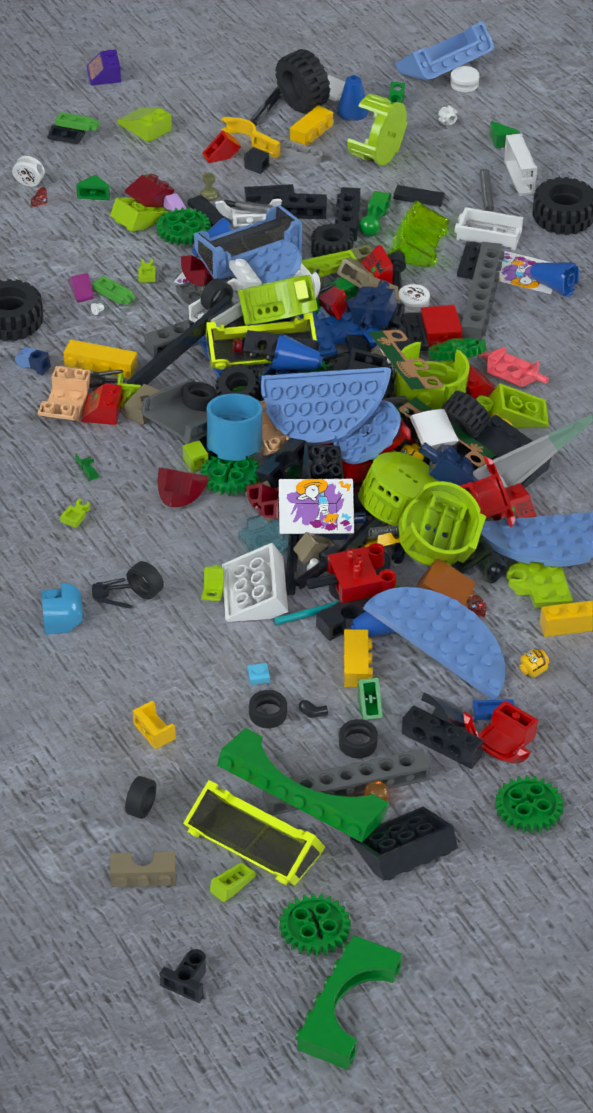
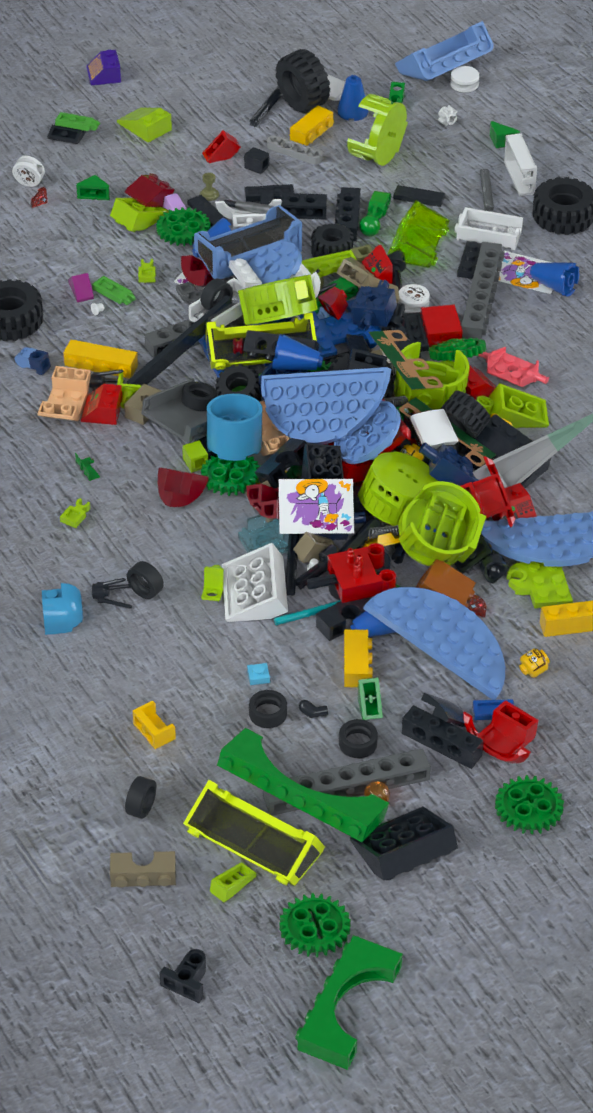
yellow piece [221,117,281,158] -> none

